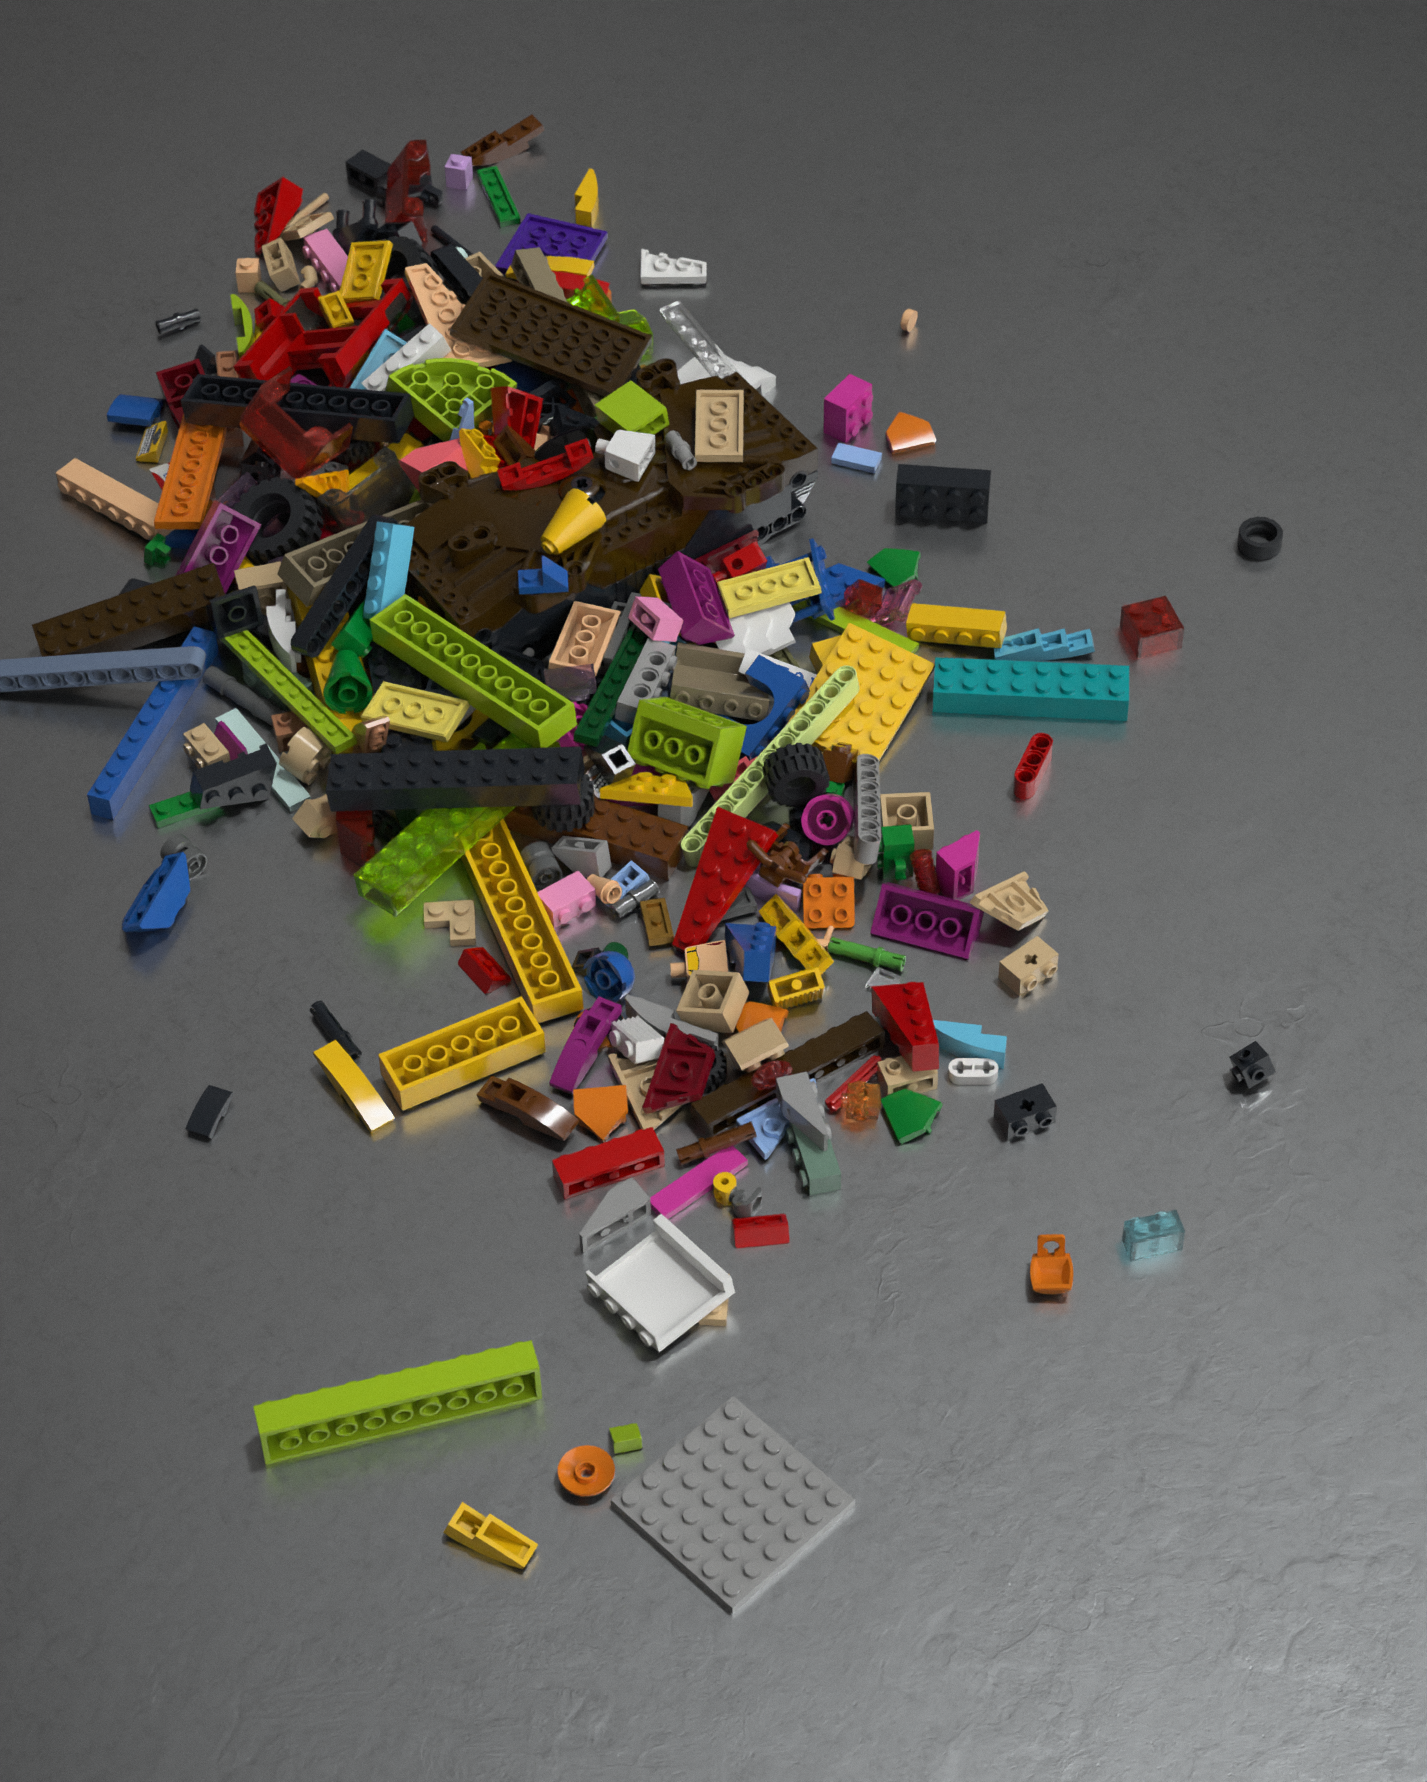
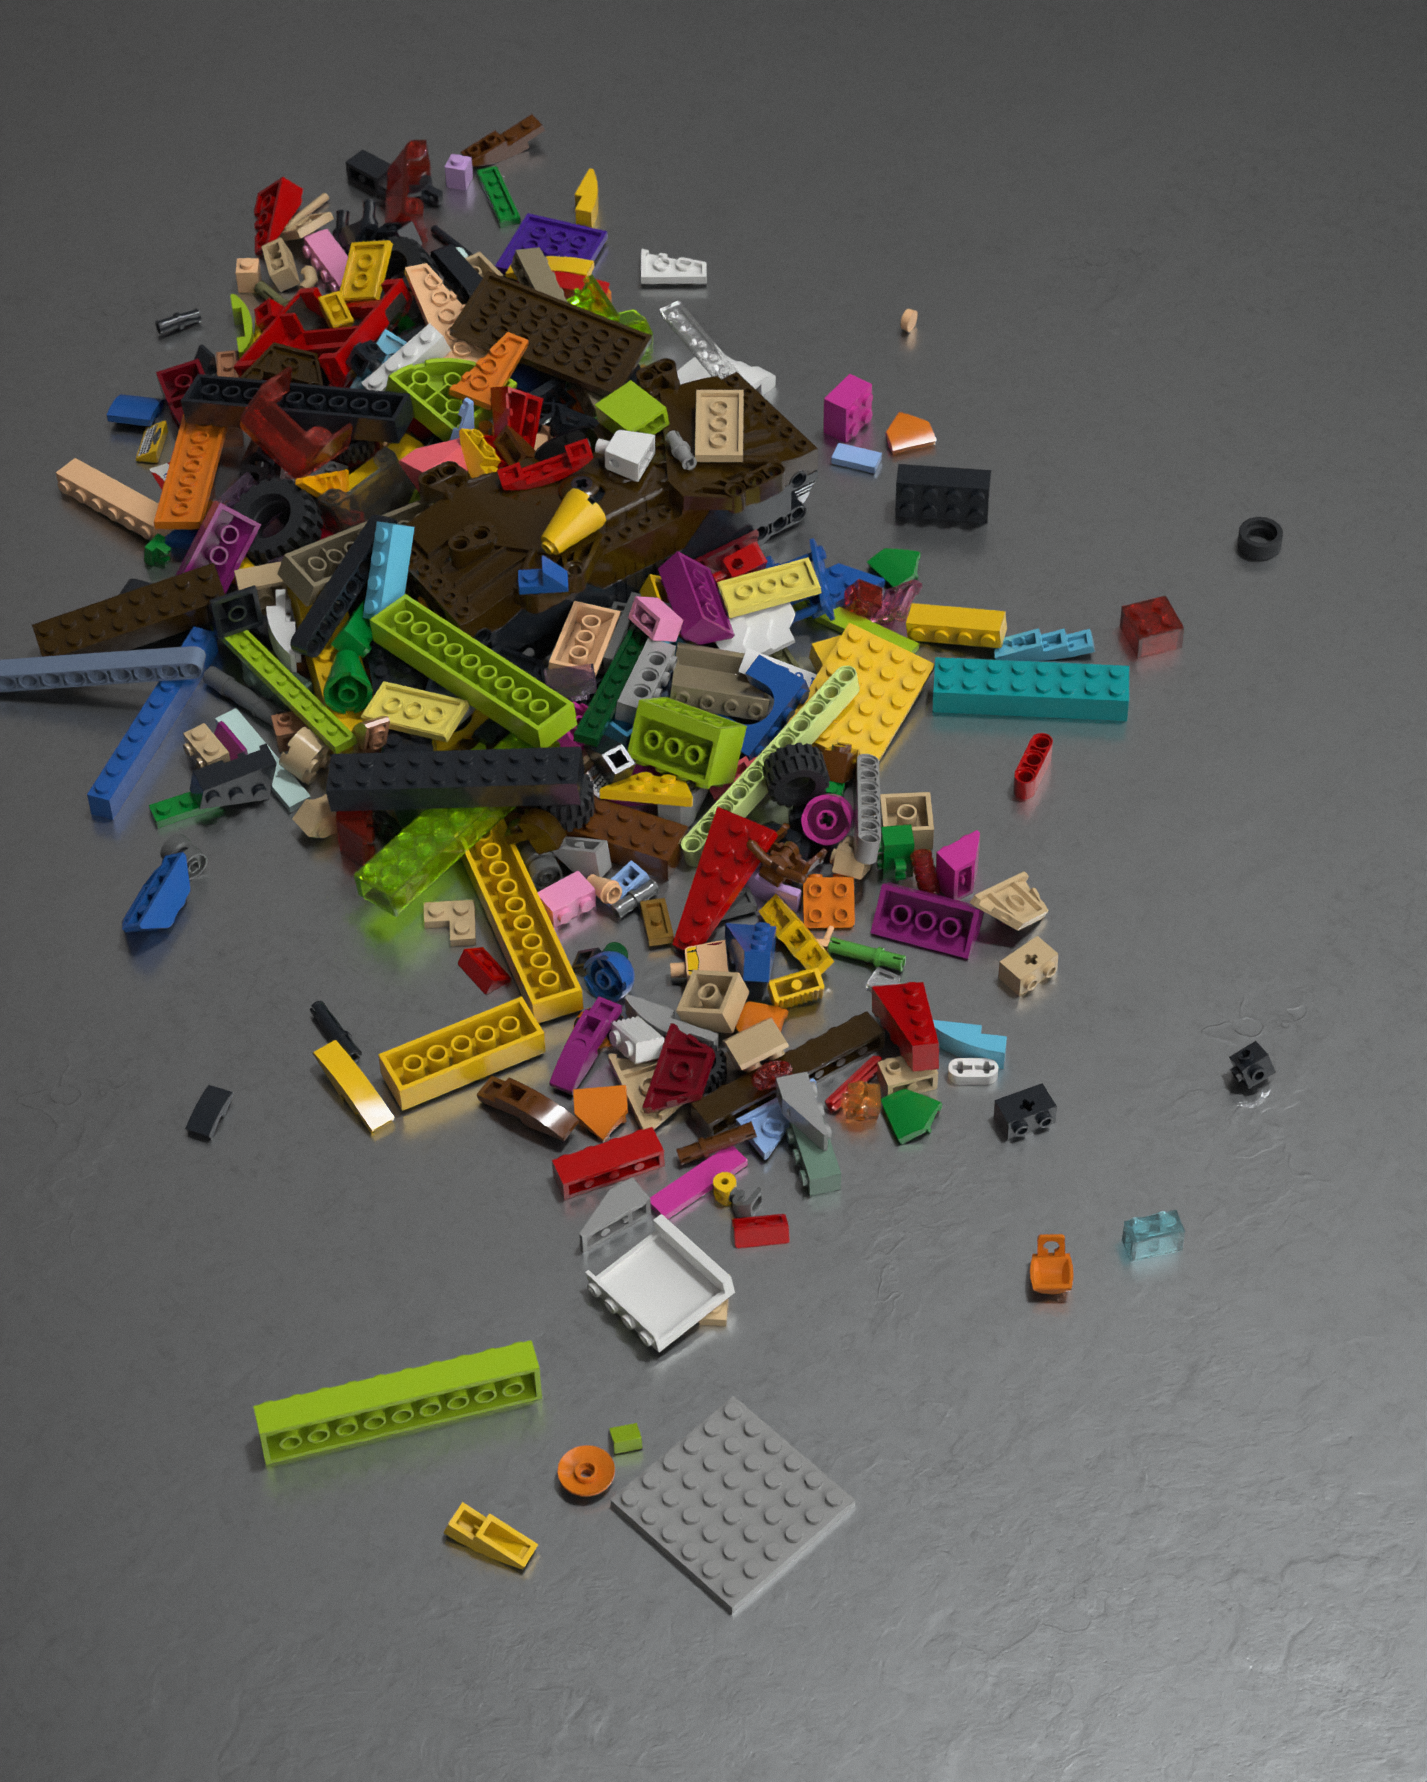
none -> dark brown wing [240,342,323,386]
none -> black brick [345,340,387,378]
none -> orange wing [449,332,529,411]
none -> dark brown brick [503,808,567,855]

